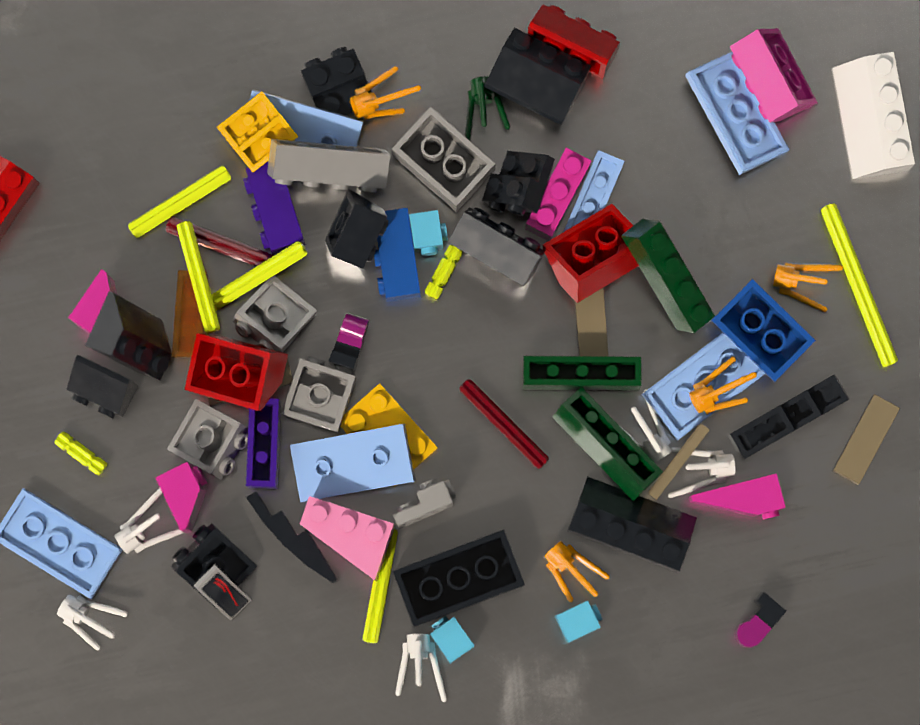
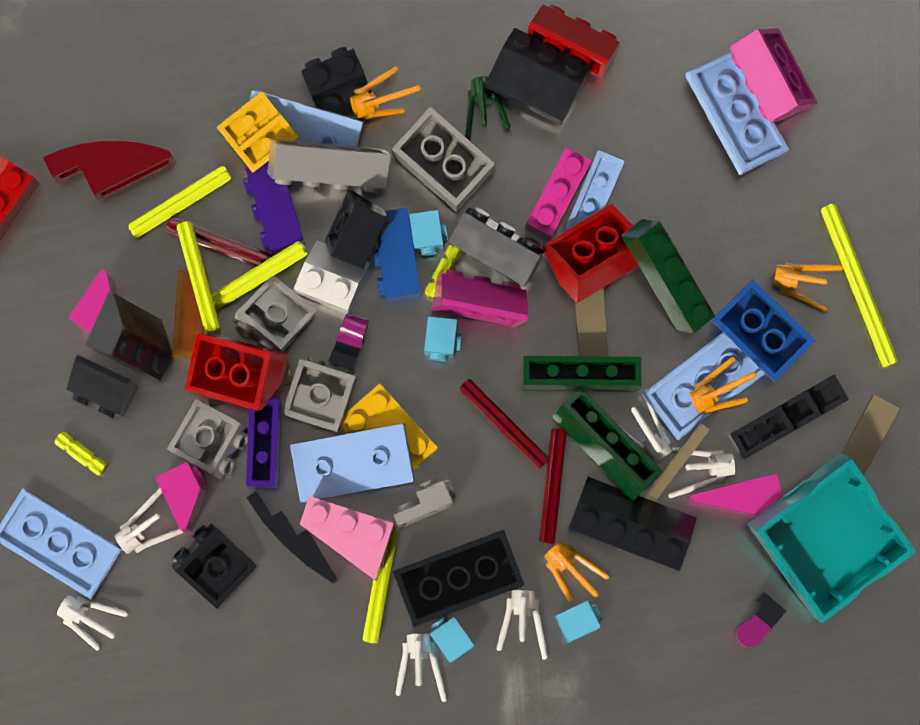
slope [193,564,252,621] -> none
black plate [482,151,555,216] -> none
white slope [832,52,915,180] -> none
none -> dark red slope [43,141,175,200]
none -> white slope [294,240,371,314]
none -> medium azure brick [424,317,462,362]
none -> dark pink slope [431,270,528,327]
none -> white plant [497,590,548,660]
none -> dark red axle [539,428,567,544]
none -> teal tile [747,454,916,623]

